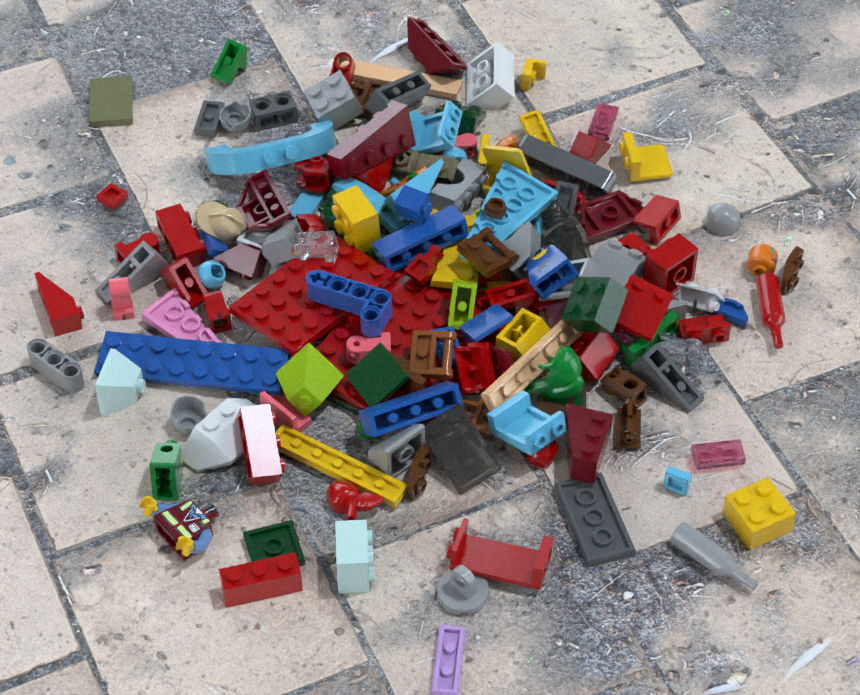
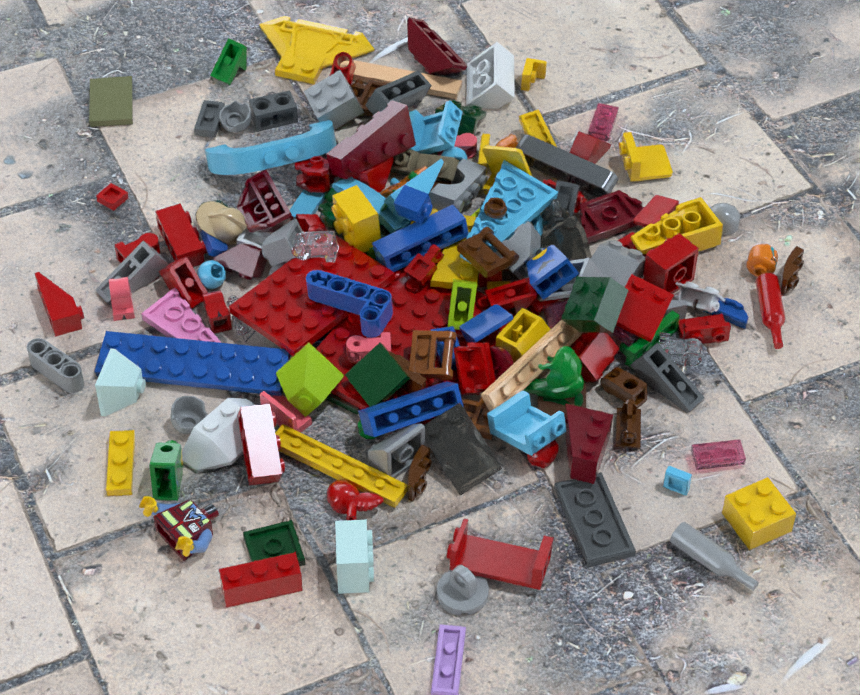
none -> yellow plate [106,430,135,496]
none -> yellow plate [259,16,374,84]
none -> yellow wedge [631,197,723,254]

